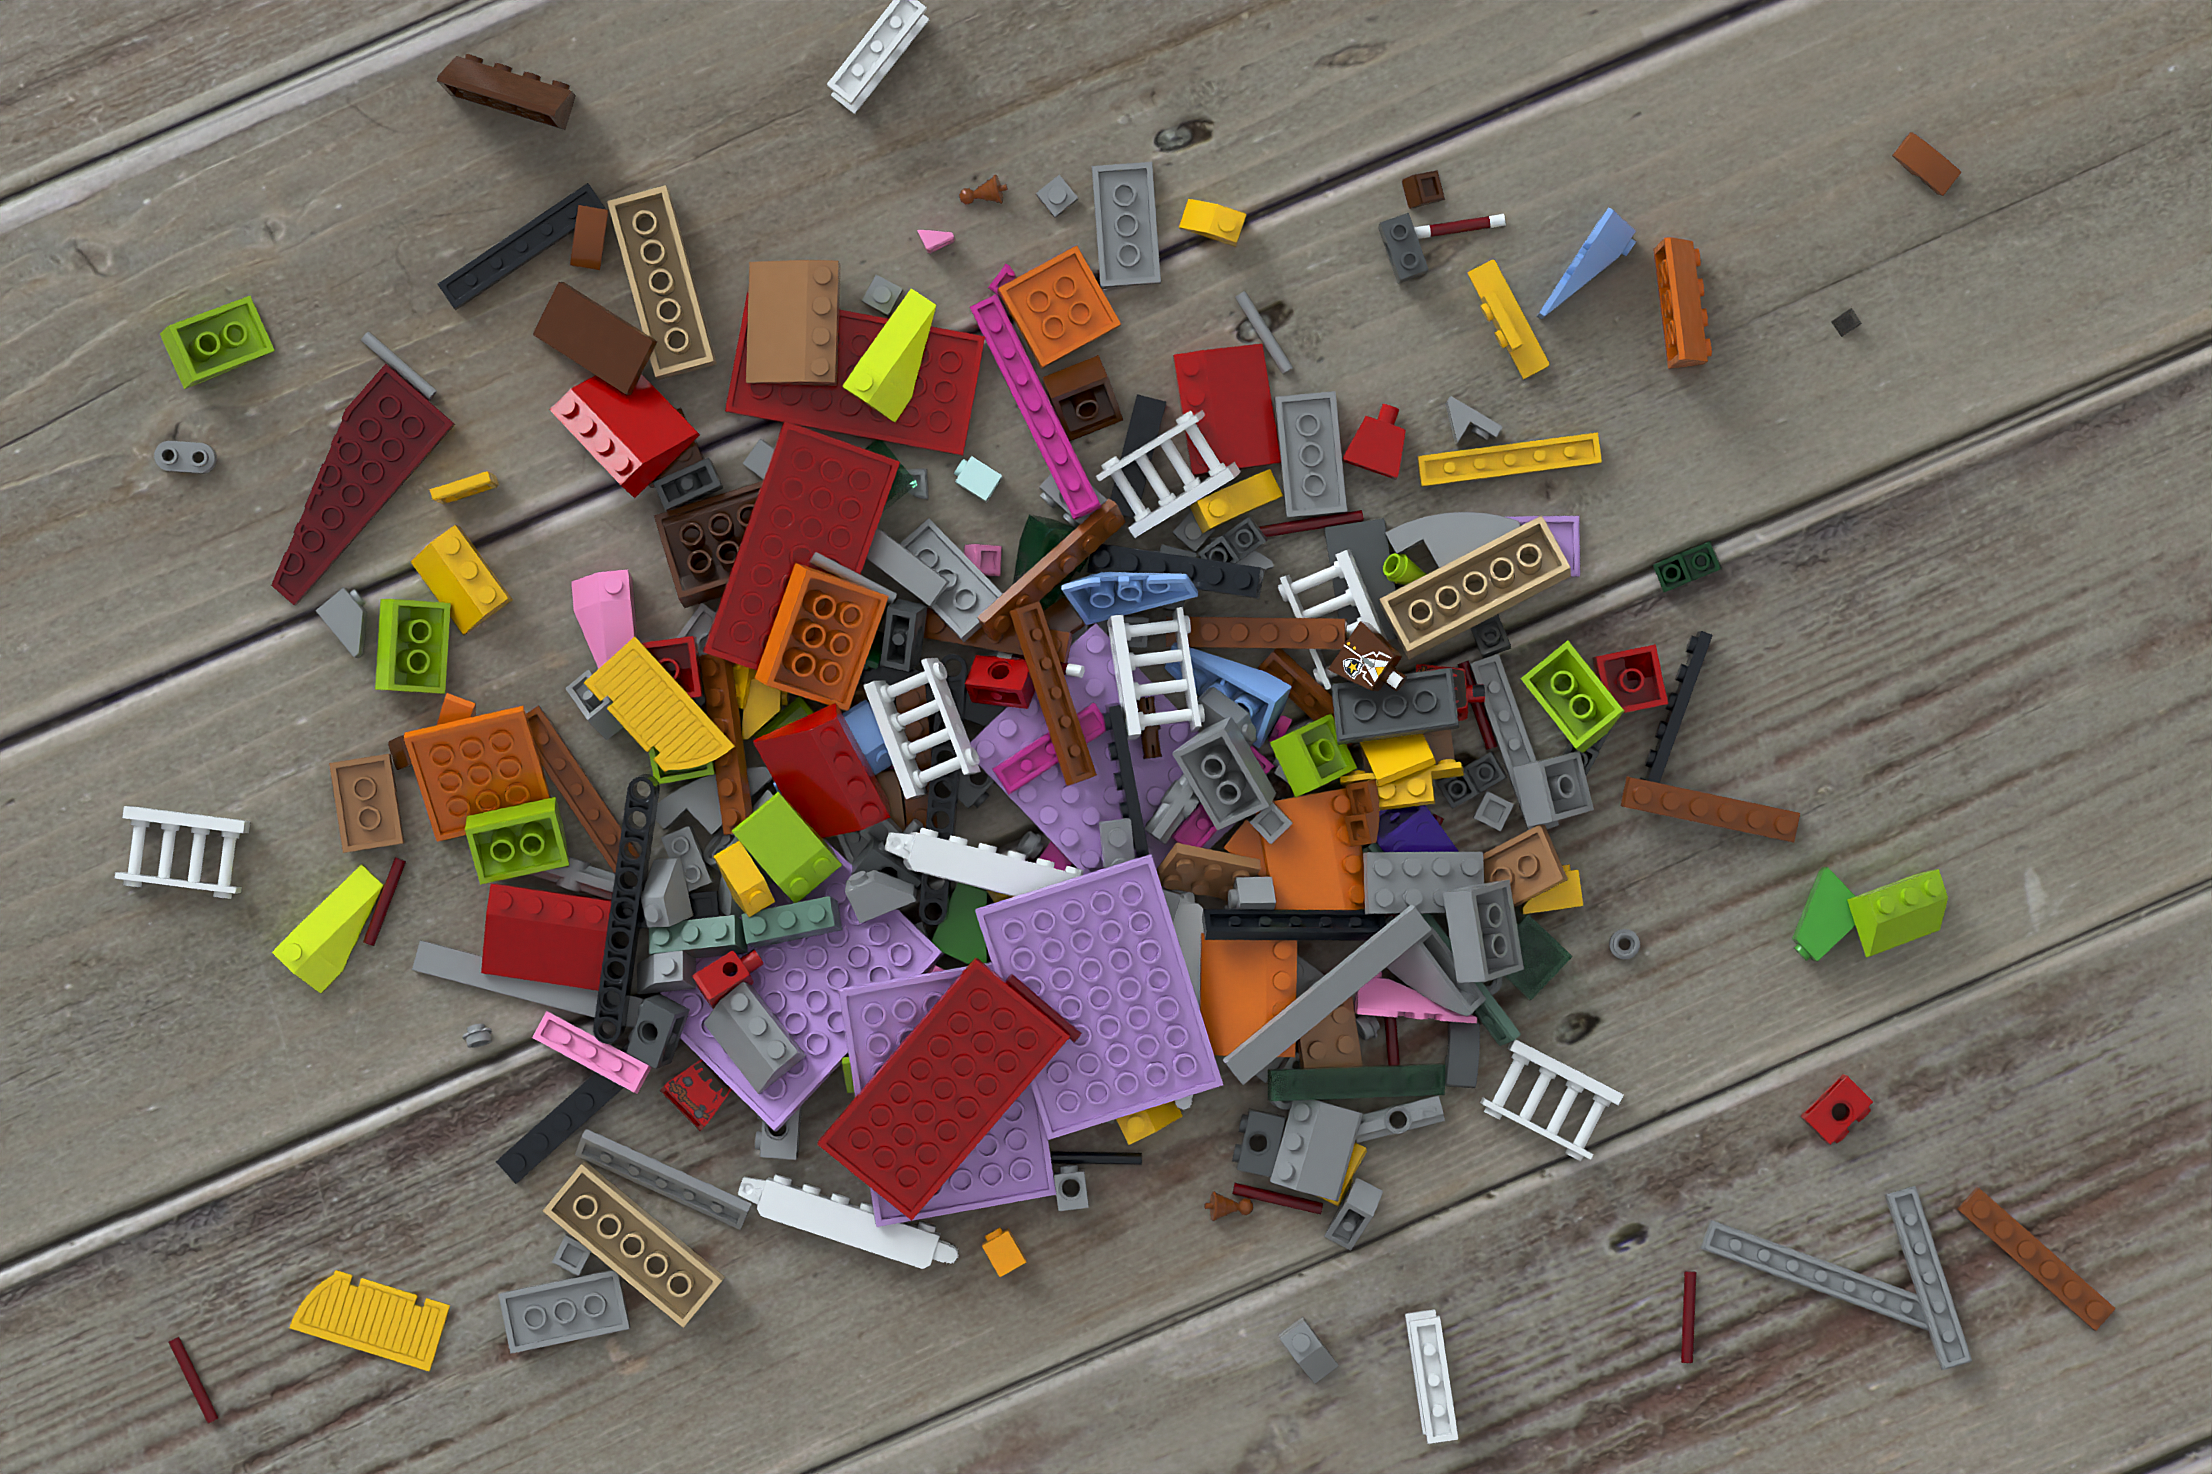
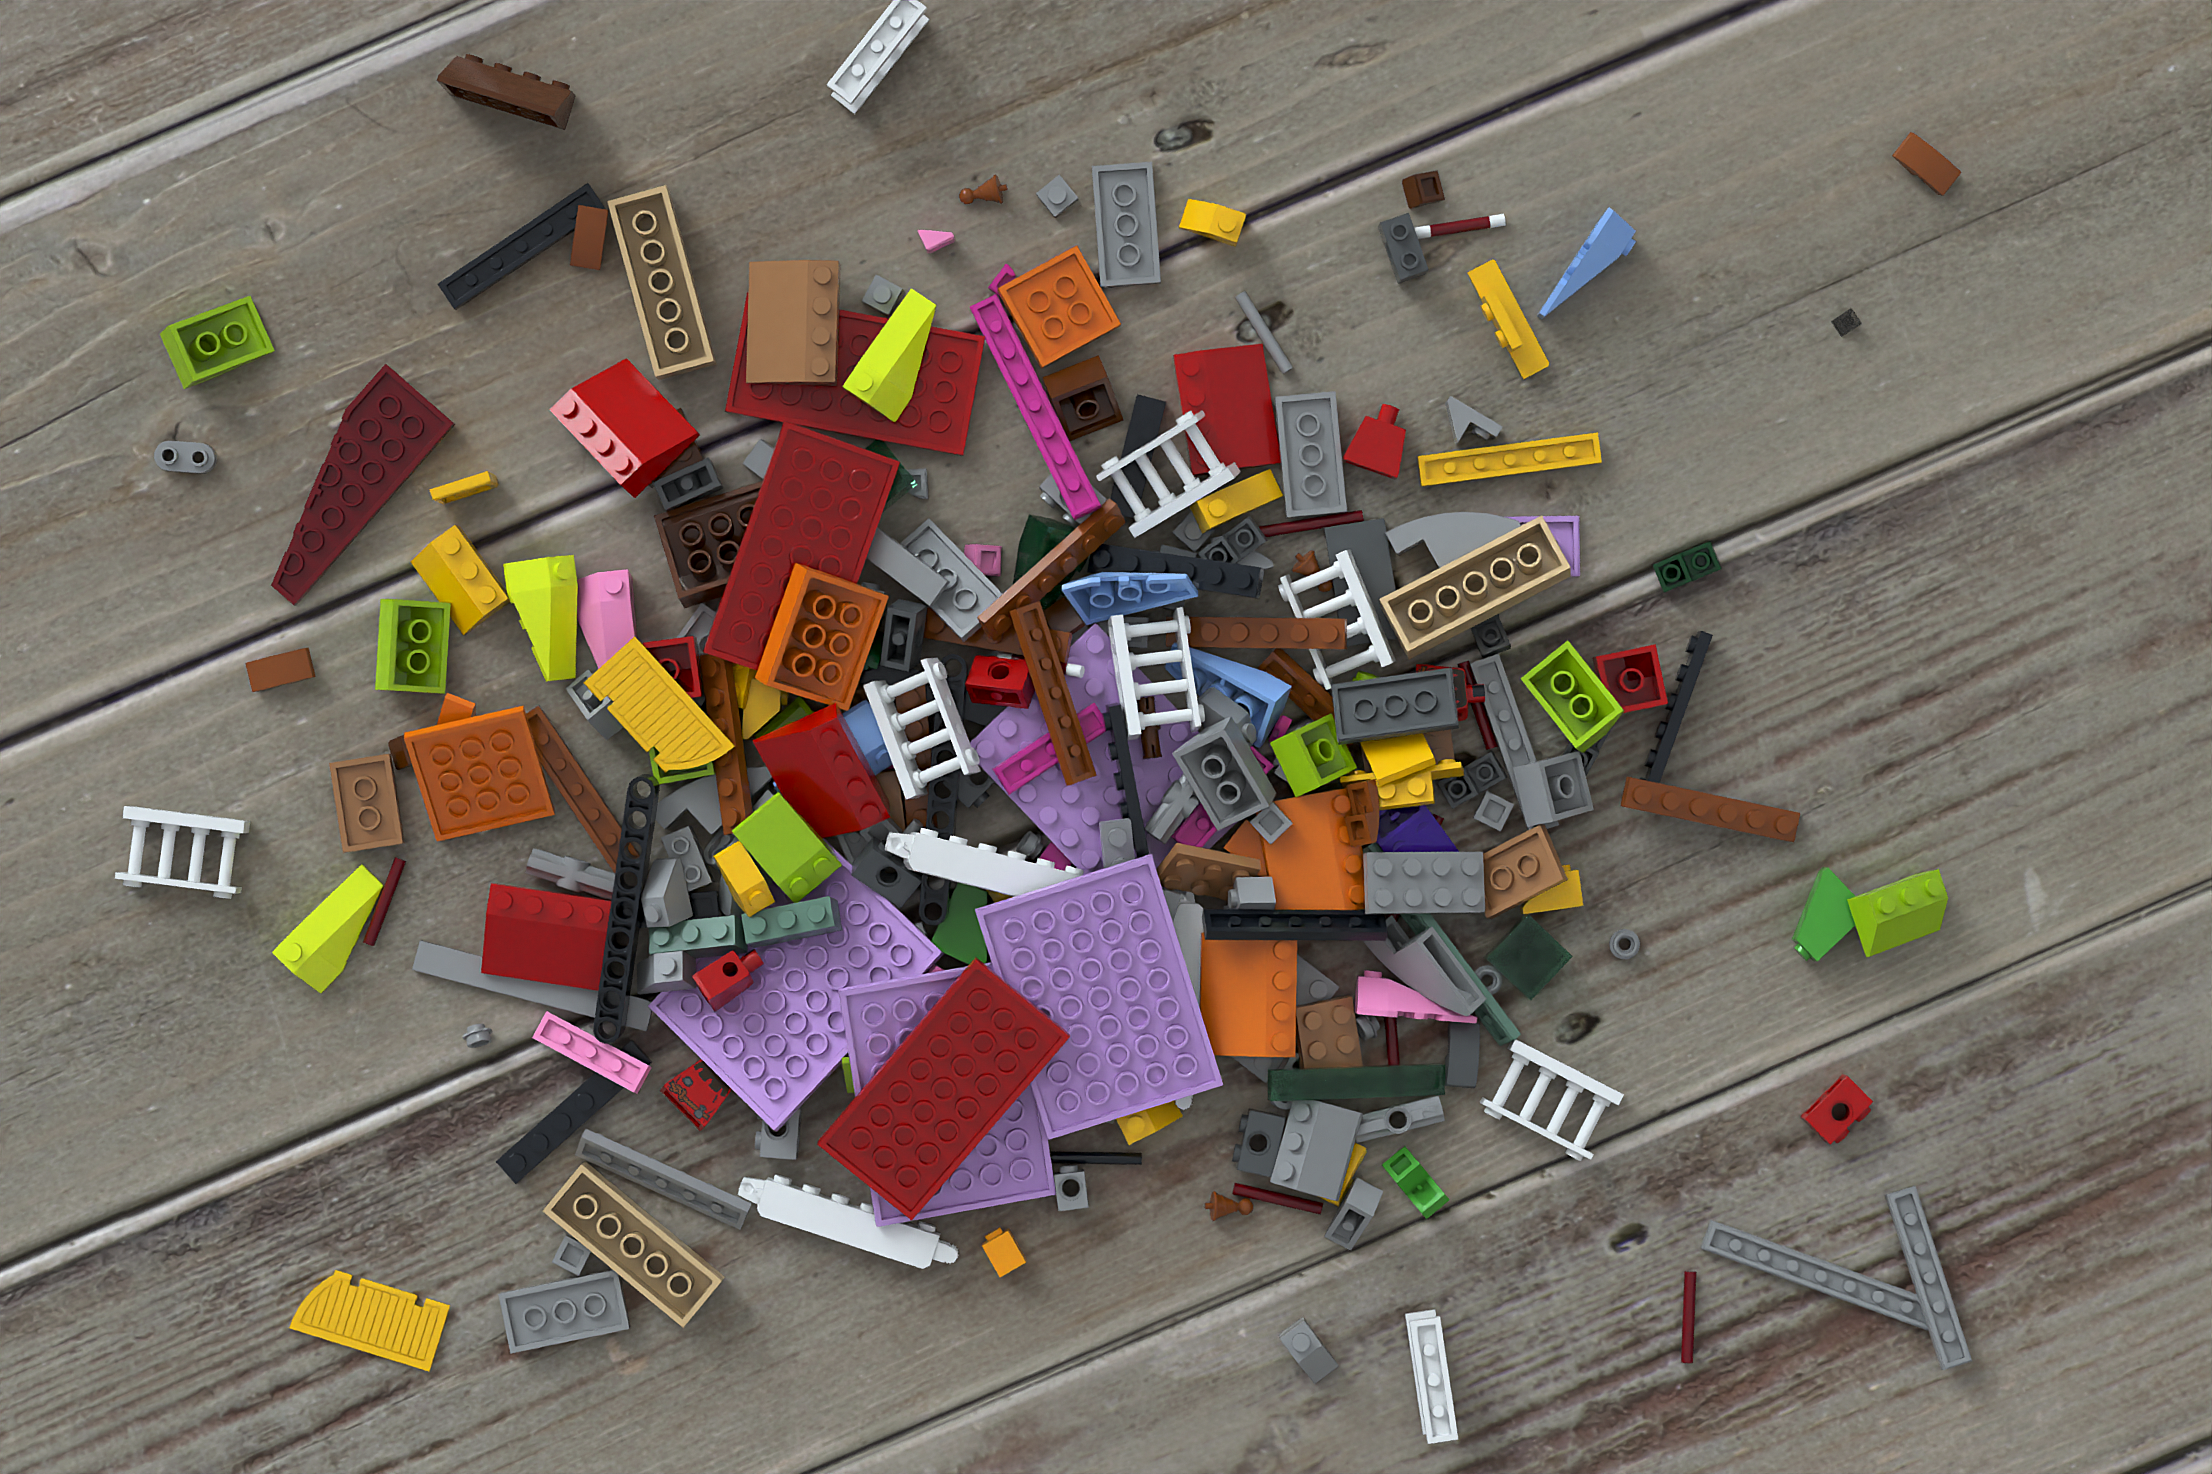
dark red bar [168,1337,219,1423] -> none
light grey slope [315,587,368,658] -> none
light grey bar [361,332,437,400] -> none
lime slope [465,797,569,885] -> none
reddish brown tile [533,282,658,395] -> none
dark grey brick [626,994,690,1069] -> none
light grey slope [704,981,806,1094] -> none
light grey bar [810,552,897,604] -> none
light grey slope [845,870,917,923] -> none
light aqua brick [954,456,1003,503] -> none
dark red bar [1006,974,1082,1042] -> none
light grey tile [1223,904,1432,1085] -> none
reddish brown torso [1328,621,1407,691] -> none
lime cone [1383,553,1427,585] -> none
light grey slope [1443,880,1524,983] -> none
orange slope [1653,237,1712,369] -> none
dark orange plate [1957,1187,2116,1331] -> none
none -> dark orange slope [245,648,316,692]
none -> neon yellow wedge [503,555,578,682]
none -> dark orange piece [1292,550,1333,592]
none -> bright green slope [1382,1146,1450,1219]

